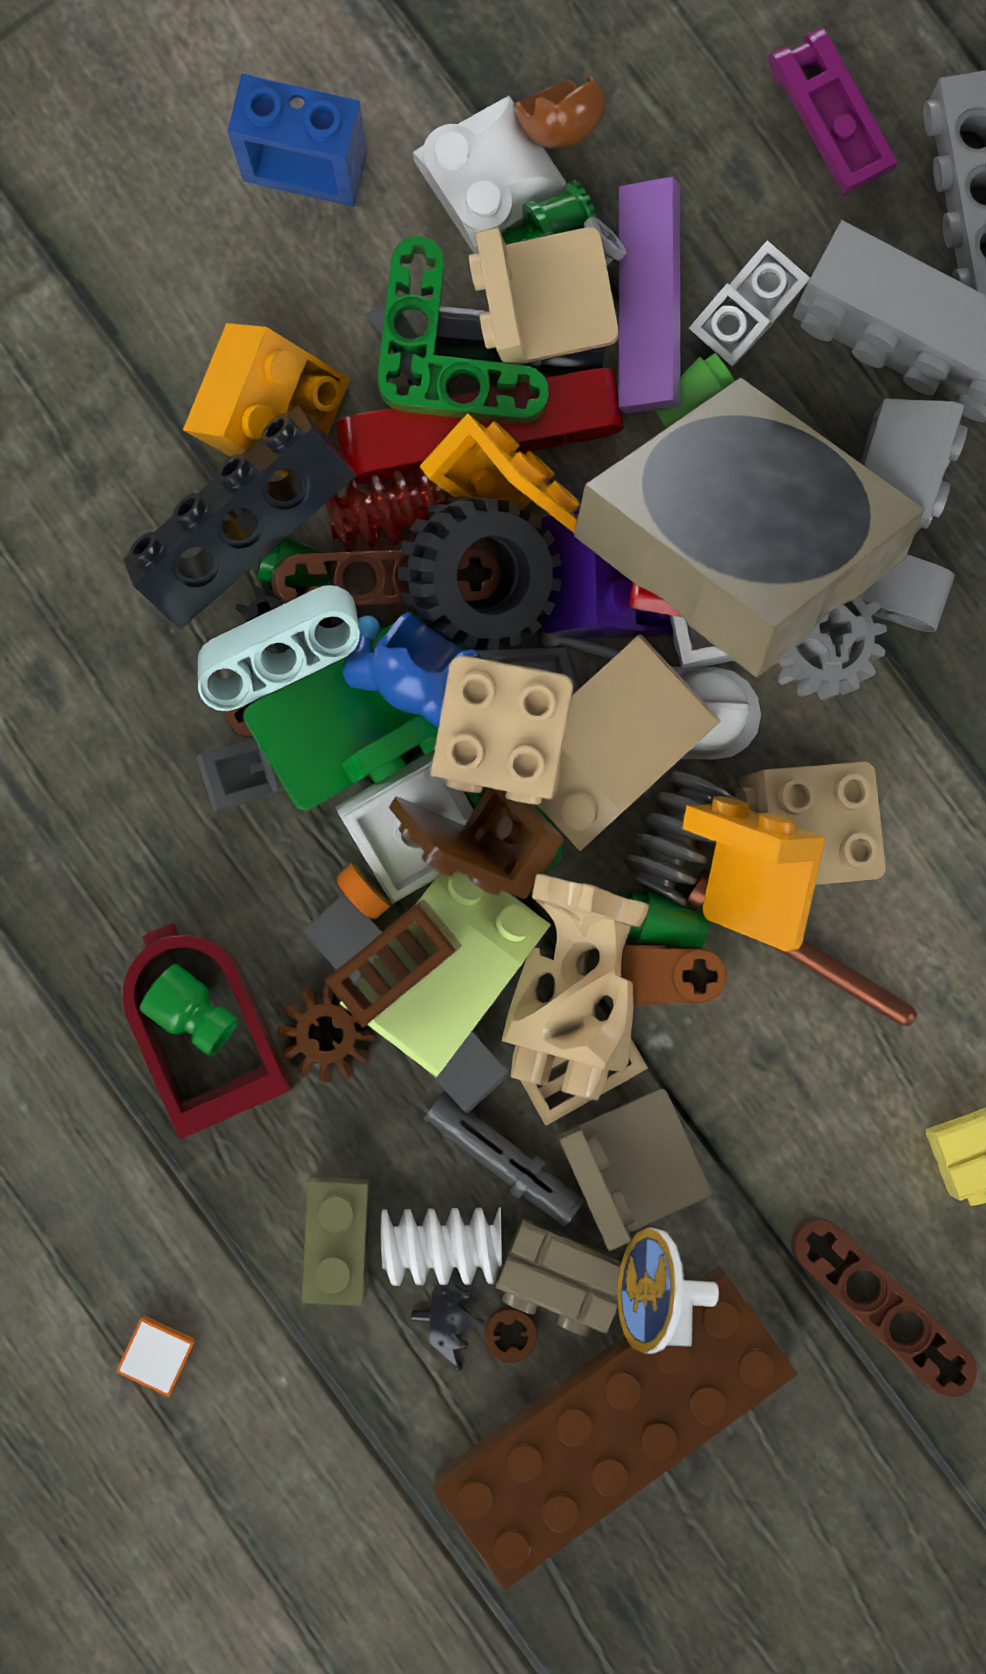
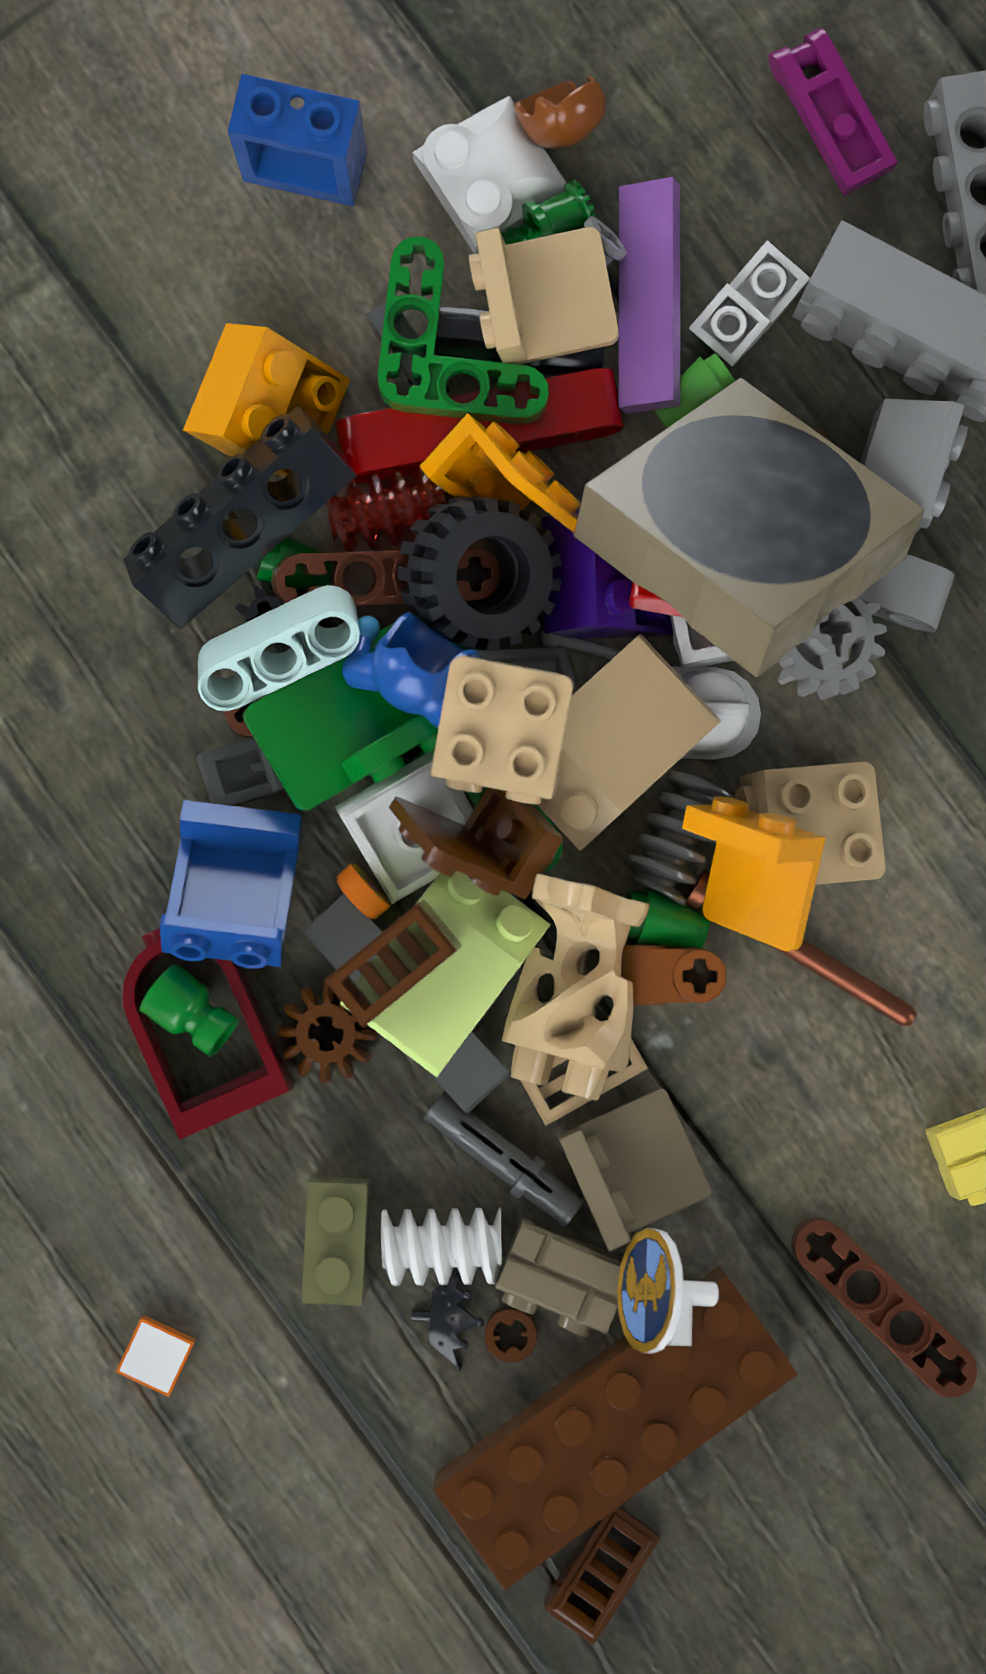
none -> blue panel [160,800,301,969]
none -> reddish brown slope [544,1506,661,1645]

